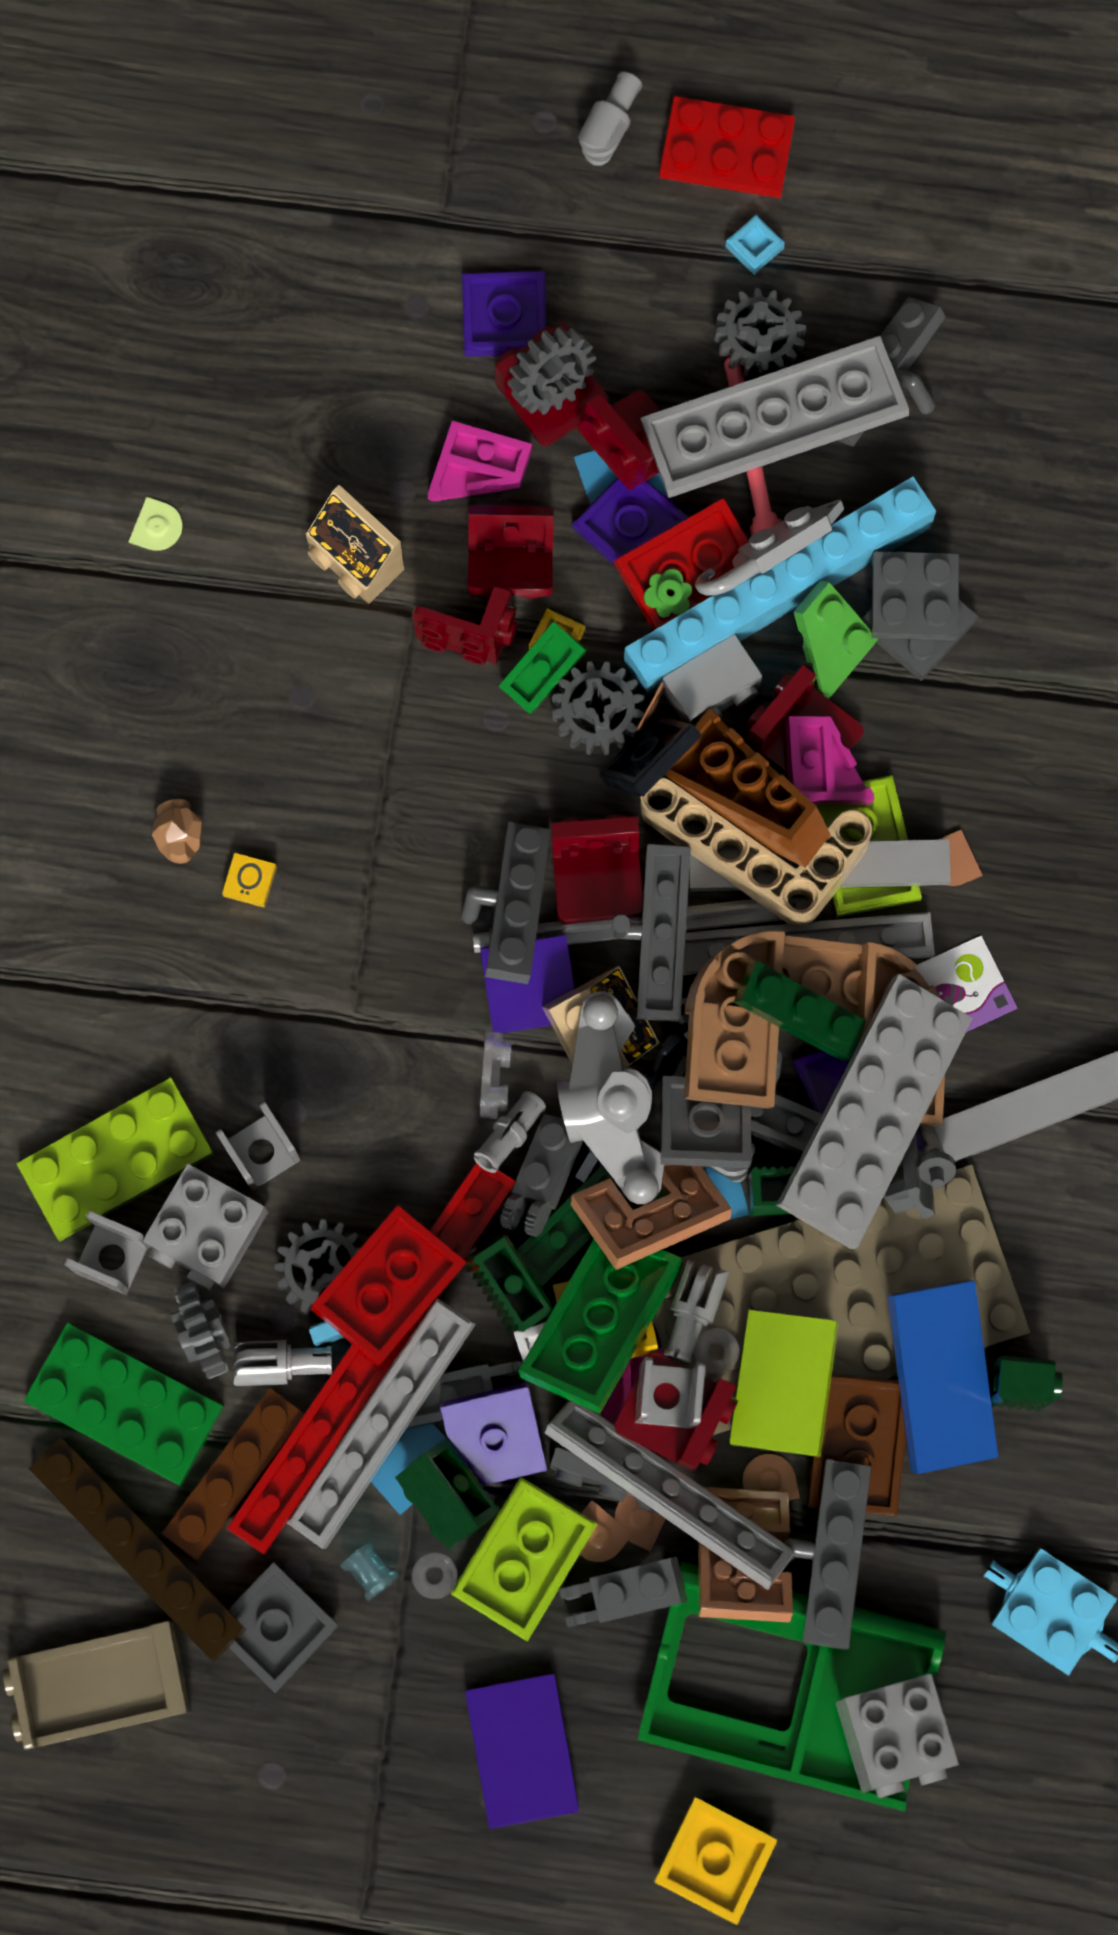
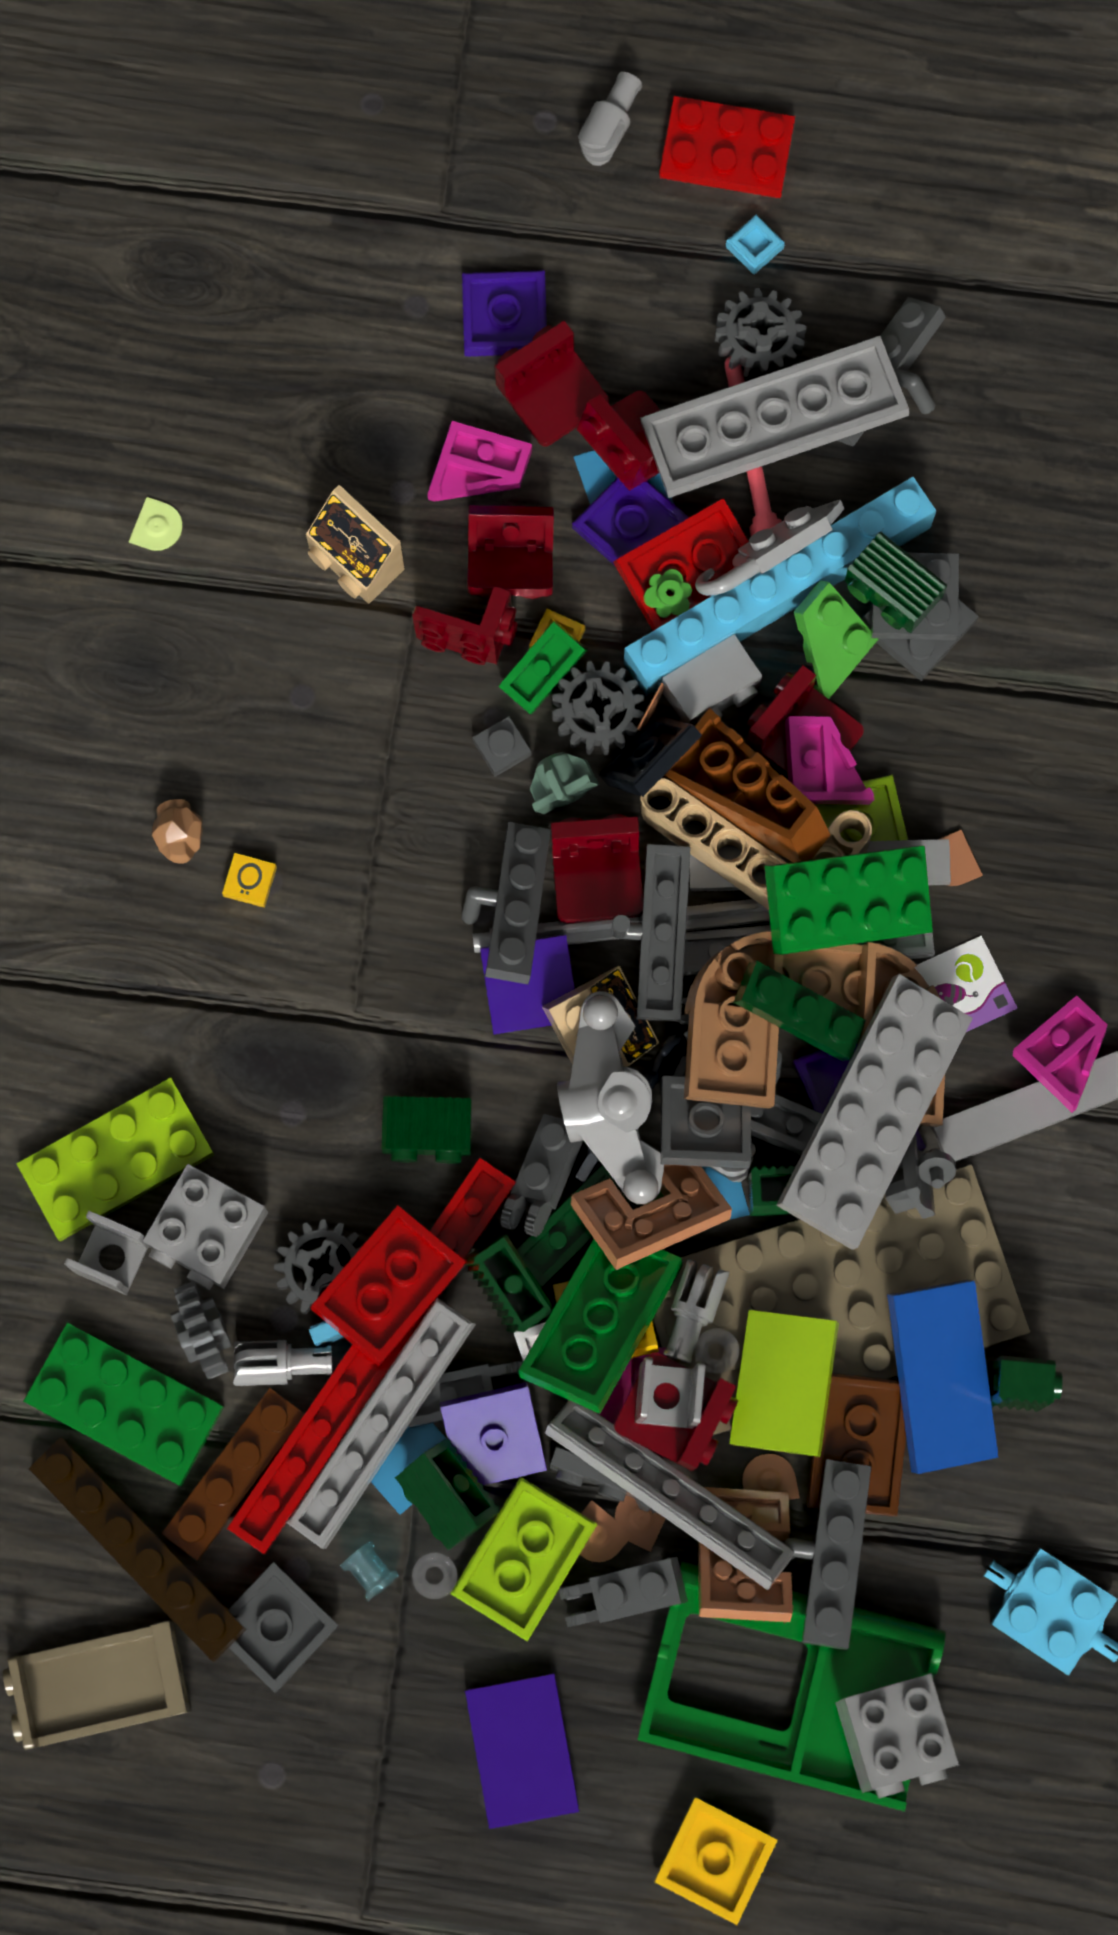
light grey piece [215,1101,301,1191] -> none
light grey pin [474,1091,546,1173] -> none
clear plate [480,1031,512,1119] -> none
dark grey gear [508,326,596,414] -> none
none -> dark green brick [382,1096,472,1164]
none -> dark grey plate [472,716,531,777]
none -> sand green piece [530,752,599,814]
none -> green plate [765,846,933,955]
none -> dark green brick [845,531,947,633]
none -> dark pink wing [1013,995,1108,1113]

